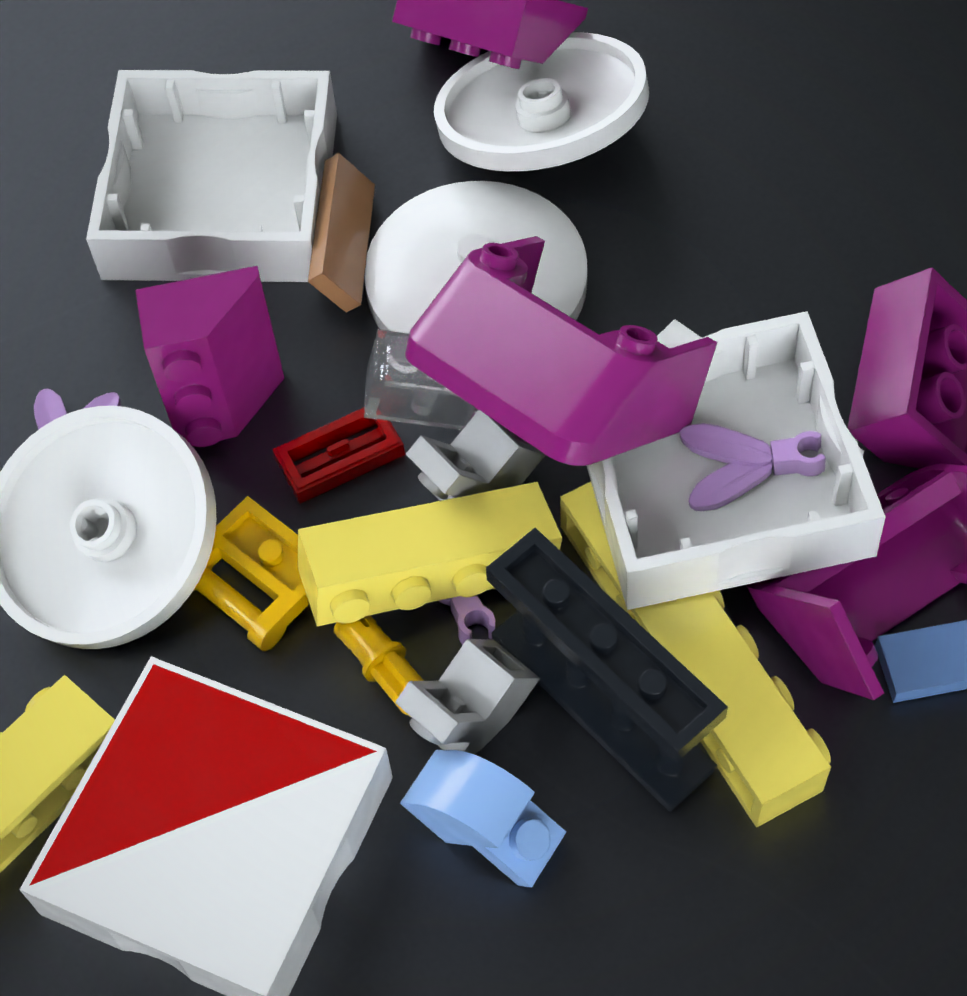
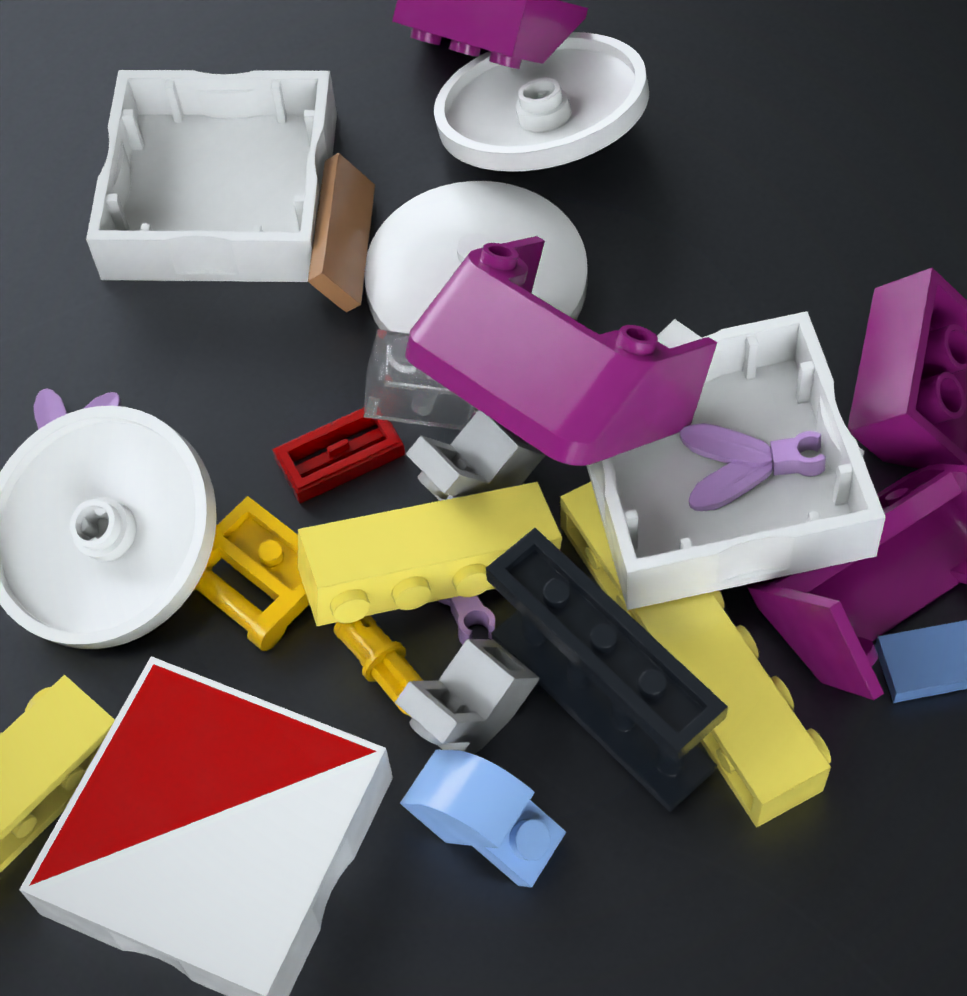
magenta slope [135,266,285,447] -> none

